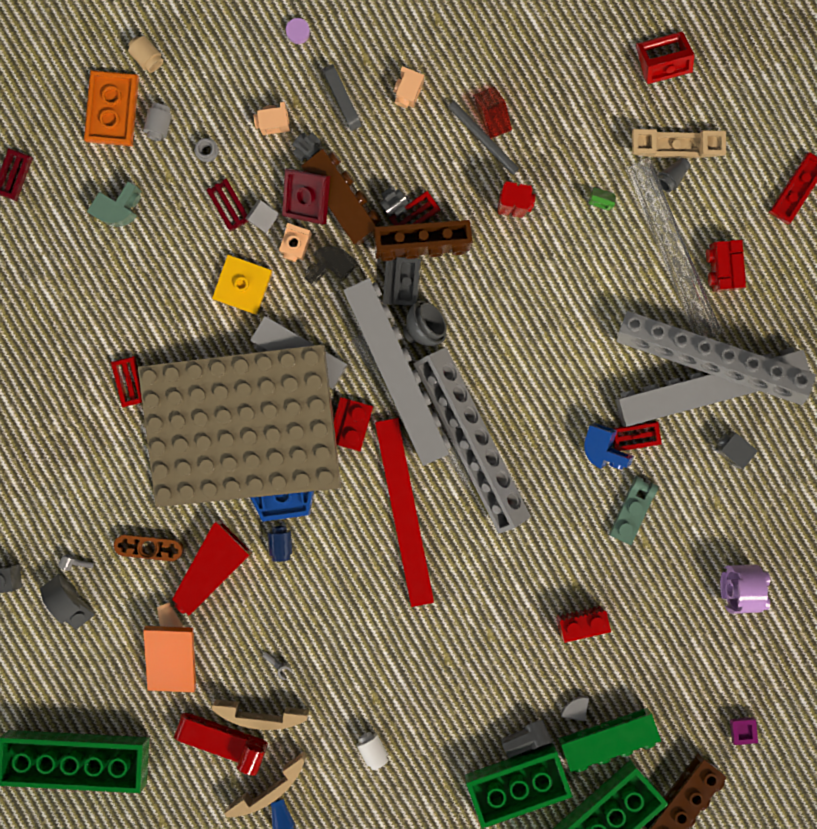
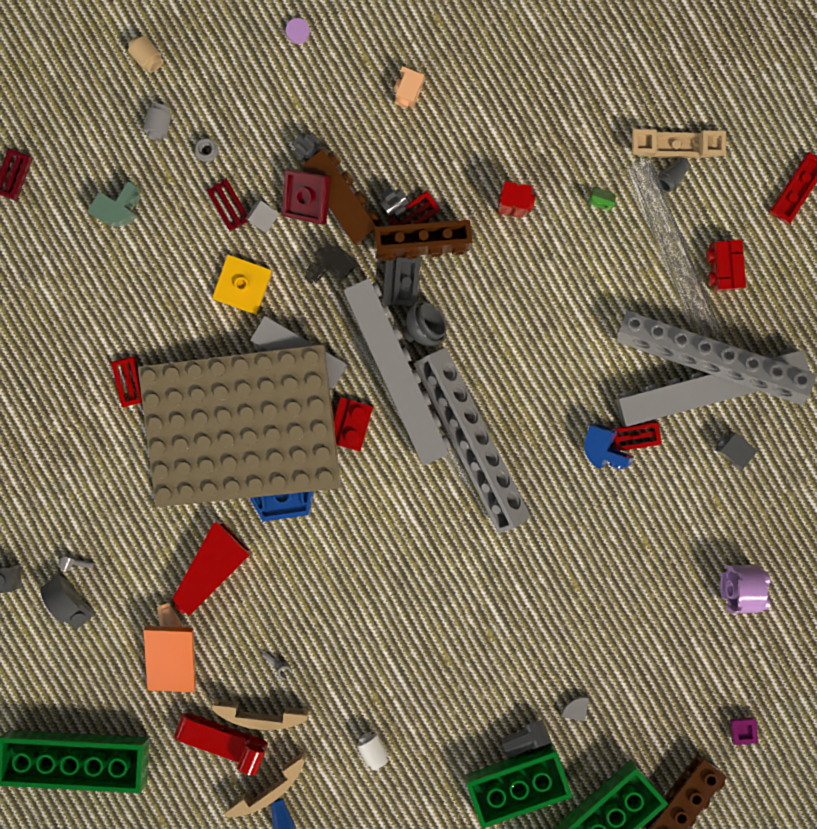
orange tile [84,70,139,147] -> none
dark orange beam [114,534,184,561] -> none
light nougat brick [253,102,290,135] -> none
dark blue brick [268,526,293,562] -> none
light nougat brick [279,223,312,262] -> none
dark grey beam [322,64,362,131] -> none
red tile [375,418,434,607] -> none
dark grey bar [448,101,520,175] -> none
clear red slope [473,86,512,139] -> none
red brick [556,605,611,643] -> none
green brick [558,708,661,772] -> none
sand green plate [608,476,659,545] -> none
red tile [636,31,695,84] -> none

